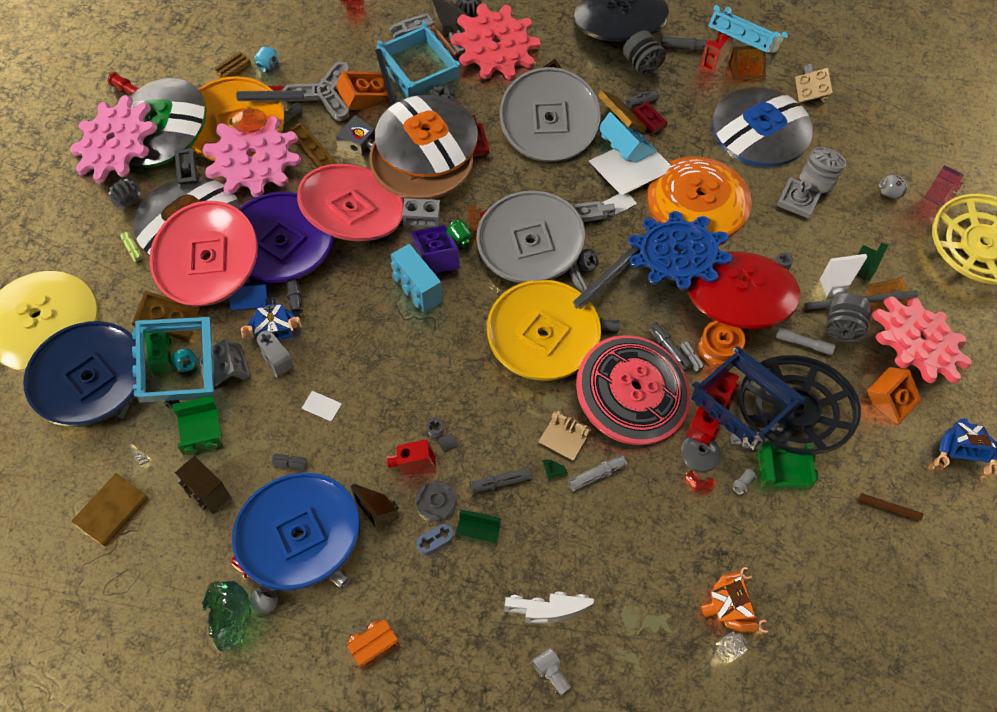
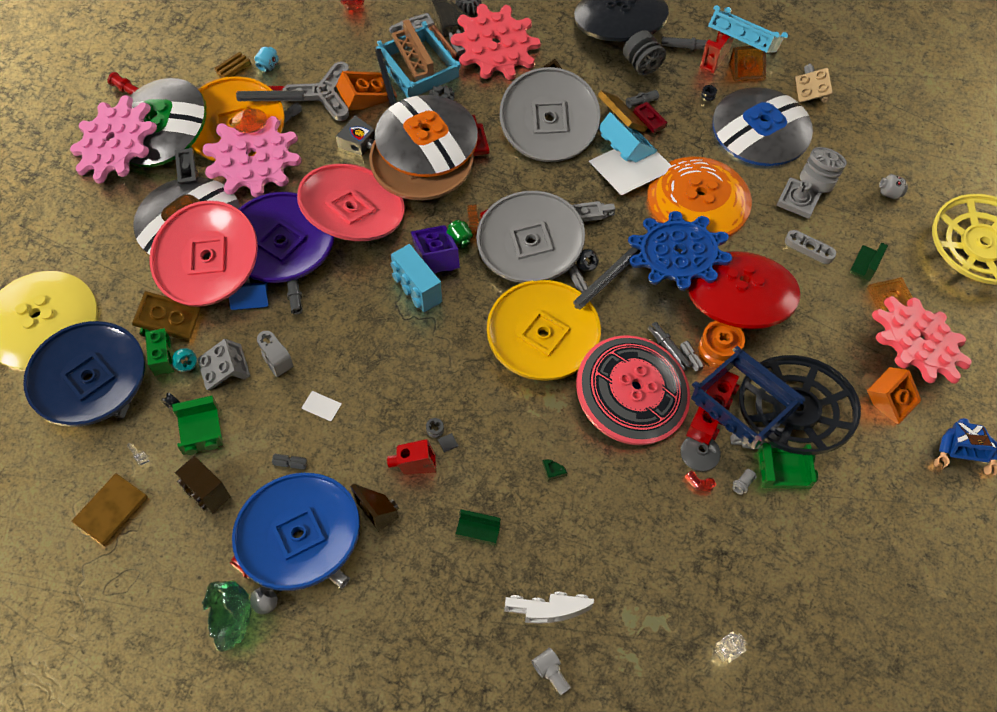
dark grey gear [108,178,141,209] -> none
yellowish green axle [120,232,143,262] -> none
medium azure window [132,317,214,403] -> none
torso [241,298,302,343] -> none
pearl gold tile [287,122,338,168] -> none
orange brick [346,619,400,671] -> none
light grey brick [402,198,440,228] -> none
flat silver tile [416,481,457,522] -> none
sand blue beam [416,524,454,556] -> none
dark grey pin [470,467,532,494] -> none
tan hinge [538,411,592,461] -> none
light grey pin [568,454,627,492] -> none
dark grey pin [599,318,620,333] -> none
white sticker [602,192,637,216] -> none
torso [701,567,769,635] -> none
dark grey bush [776,253,793,270] -> none
light grey piece [776,327,835,355] -> none
dark grey bar [804,290,918,310] -> none
white slope [820,254,867,297] -> none
dark grey wheel [826,293,872,342] -> none
reddish brown bar [859,493,923,521] -> none
clear pink brick [924,165,964,207] -> none
none -> medium nougat fence [392,19,434,80]
none -> black bush [701,85,717,101]
none -> light grey beam [785,230,836,264]

